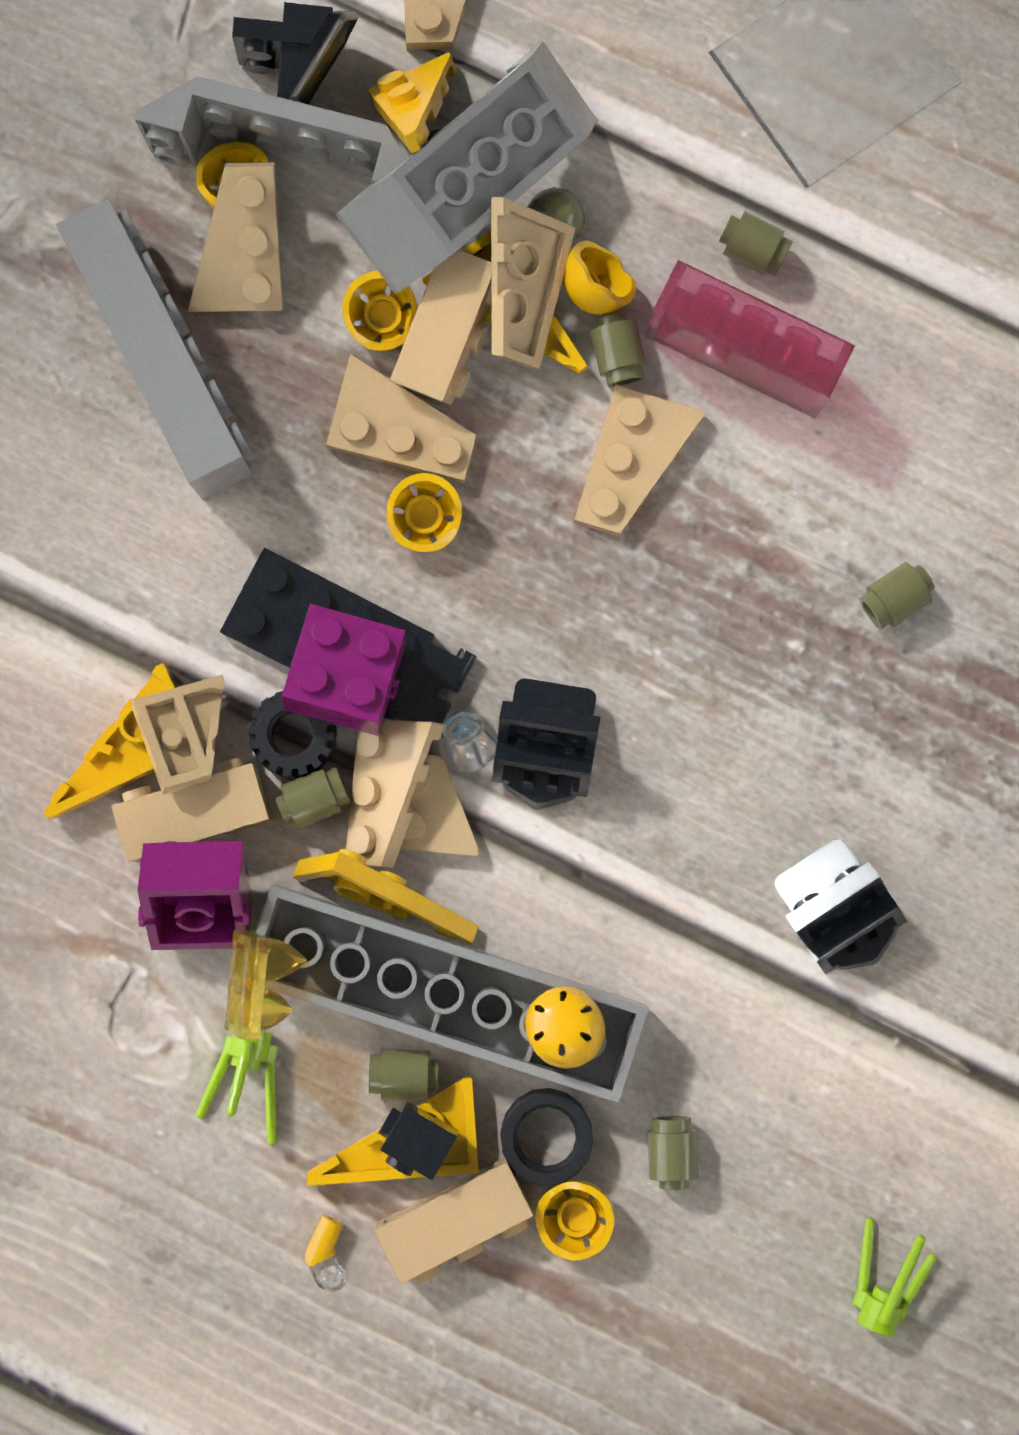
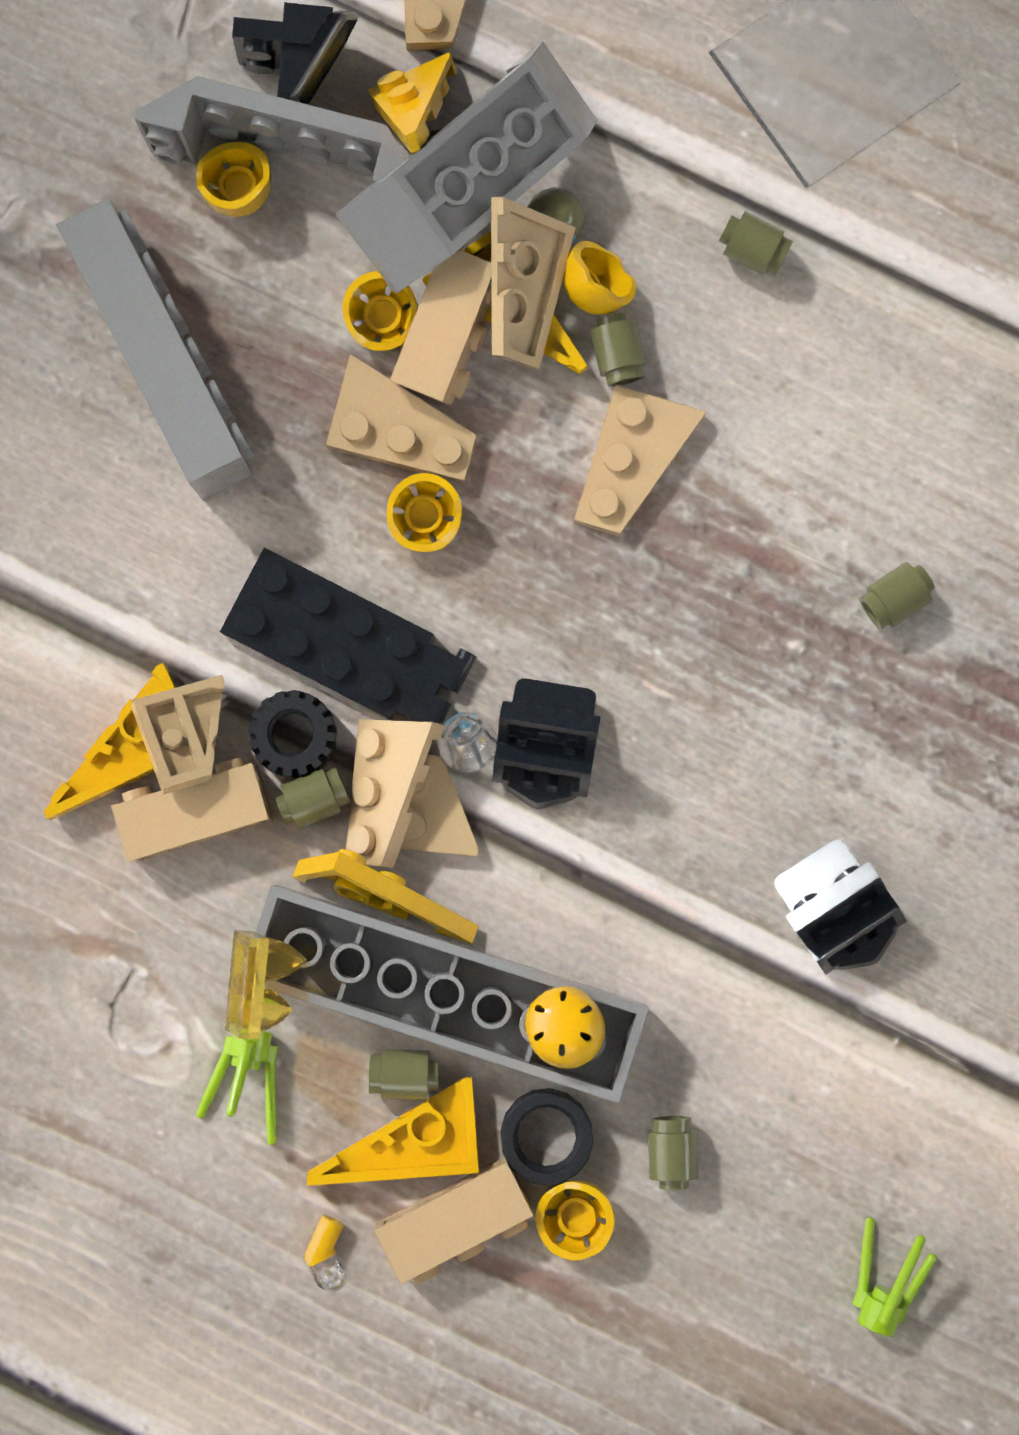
magenta brick [137,840,253,950] -> none
tan wing [188,162,284,312] -> none
magenta brick [281,604,406,736] -> none
black brick [378,1101,458,1180] -> none
clear pink brick [646,260,855,419] -> none

